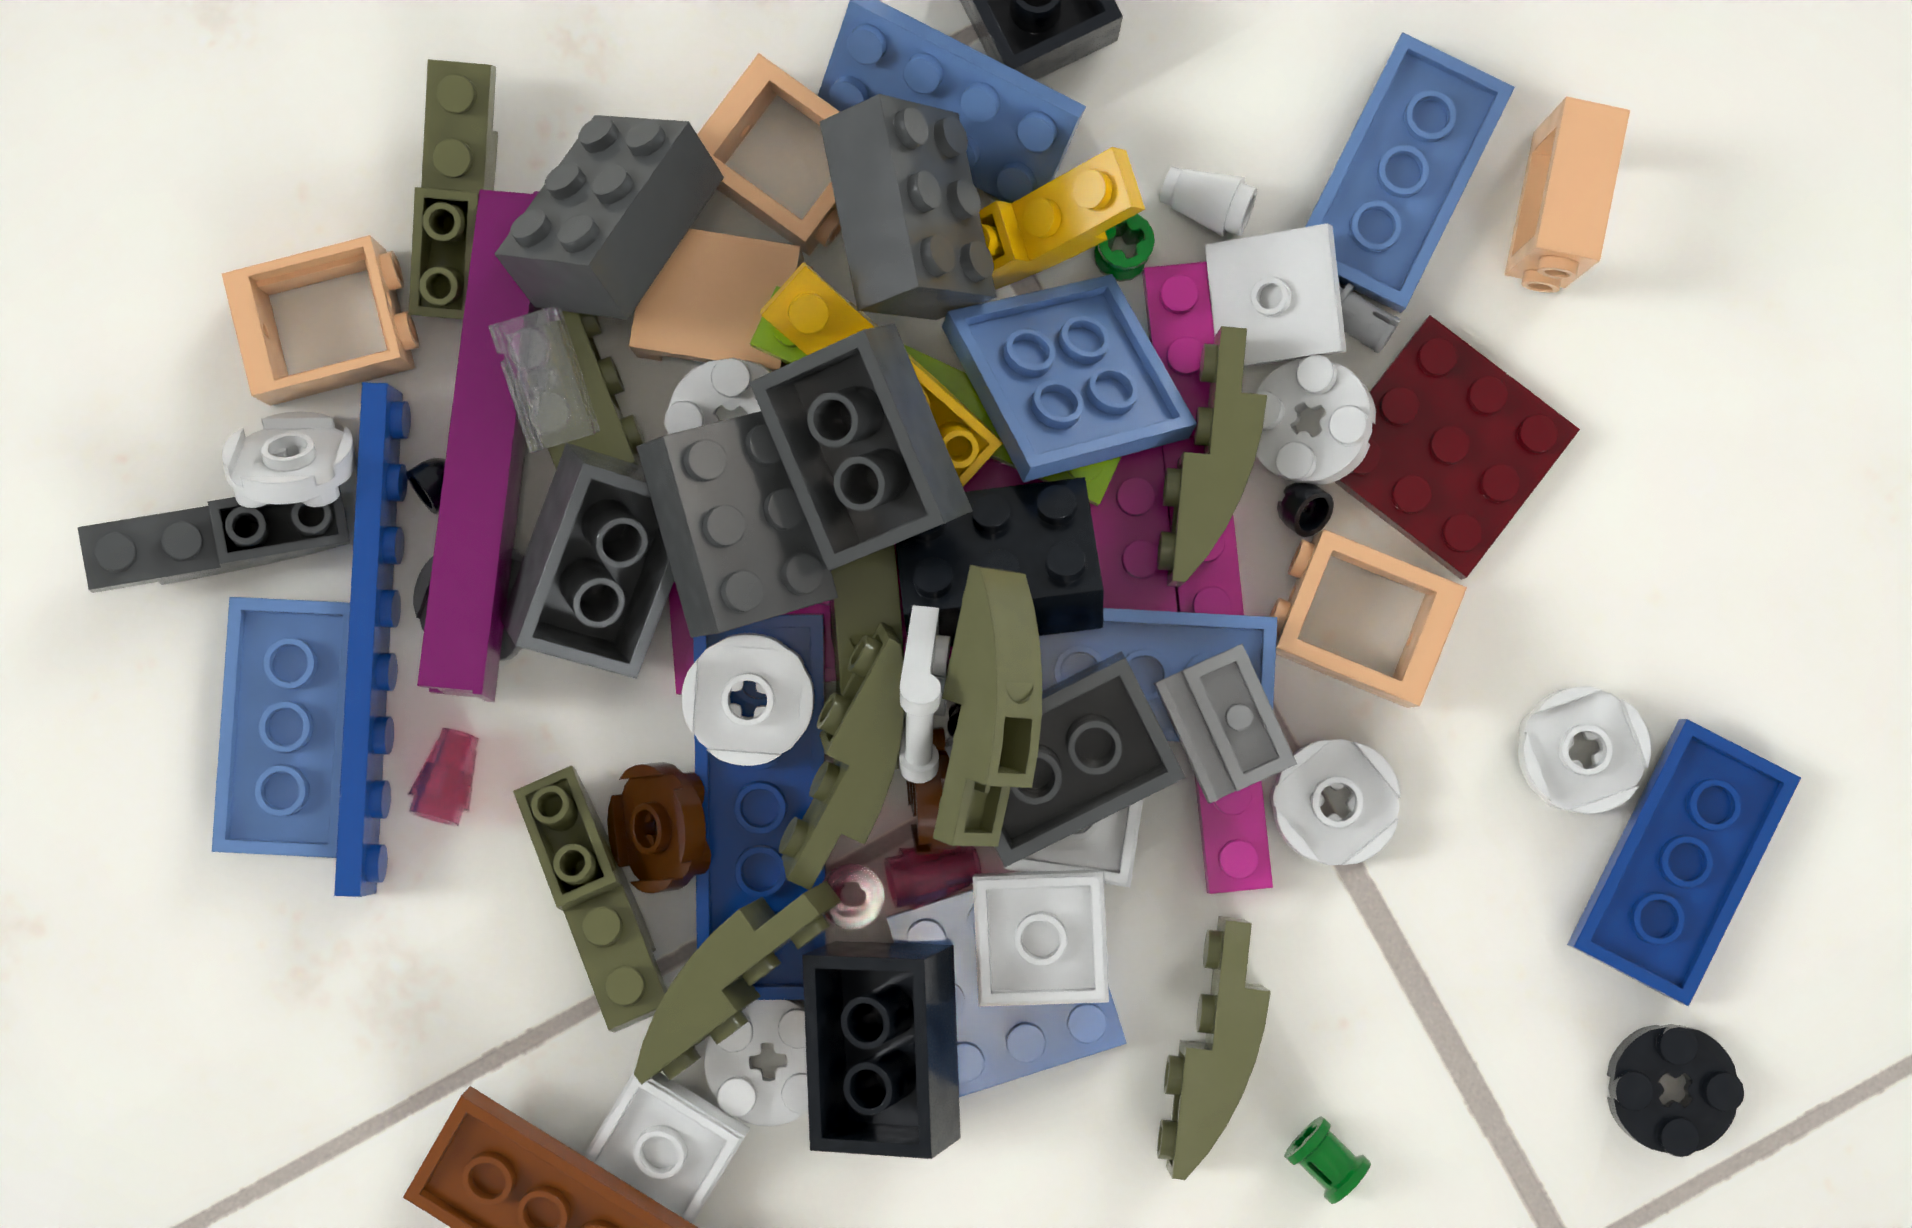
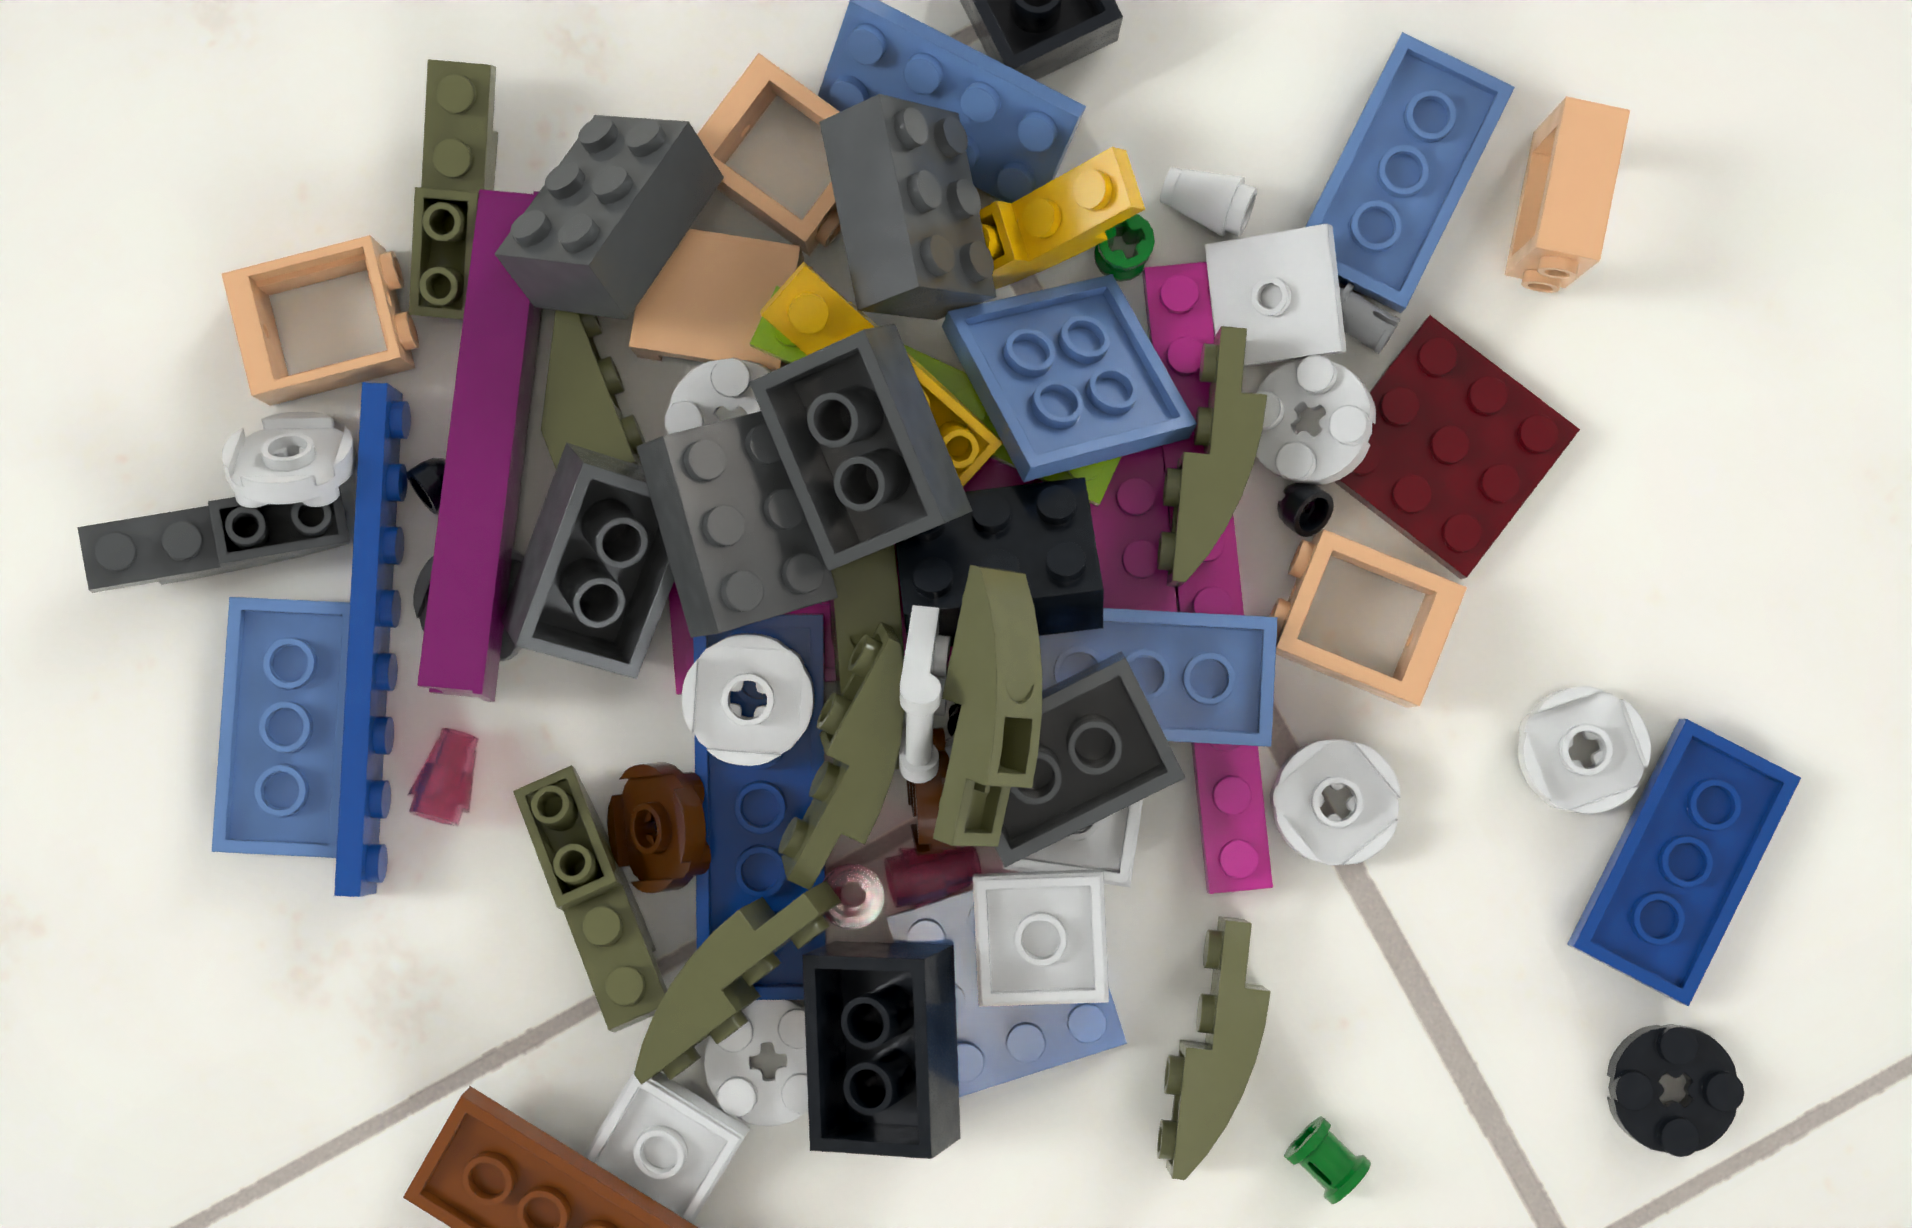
clear brick [488,307,600,453] -> none
light grey plate [1153,644,1297,803] -> none

